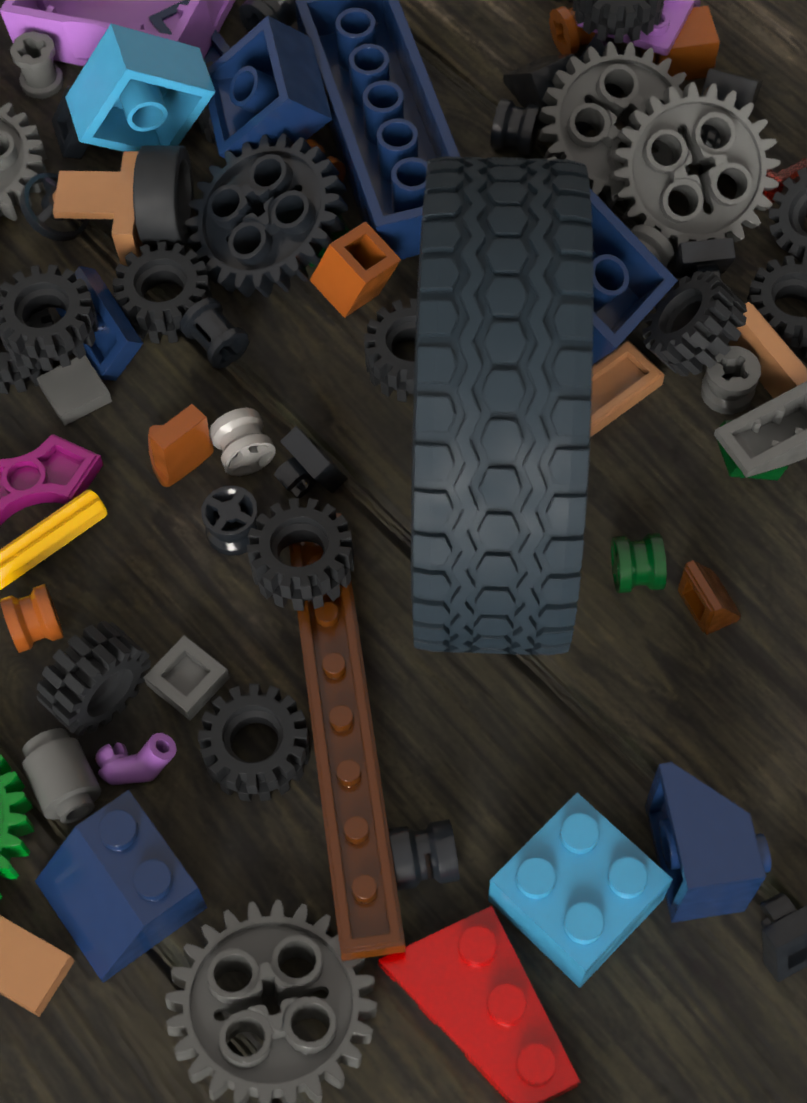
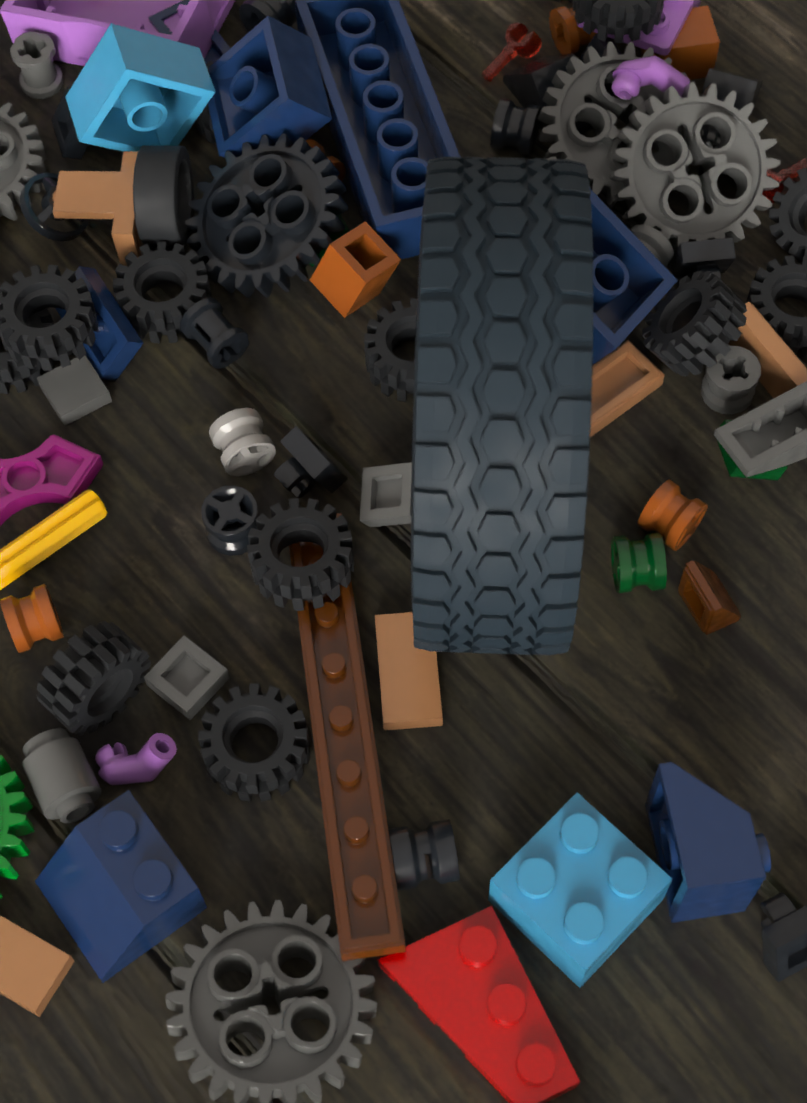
dark orange tile [148,404,214,487] -> none
none -> dark grey plate [360,462,412,527]
none -> medium nougat tile [375,612,443,731]
none -> clear red hand [481,22,542,82]
none -> medium lavender arm [612,56,690,100]
none -> dark orange wheel [637,479,708,551]

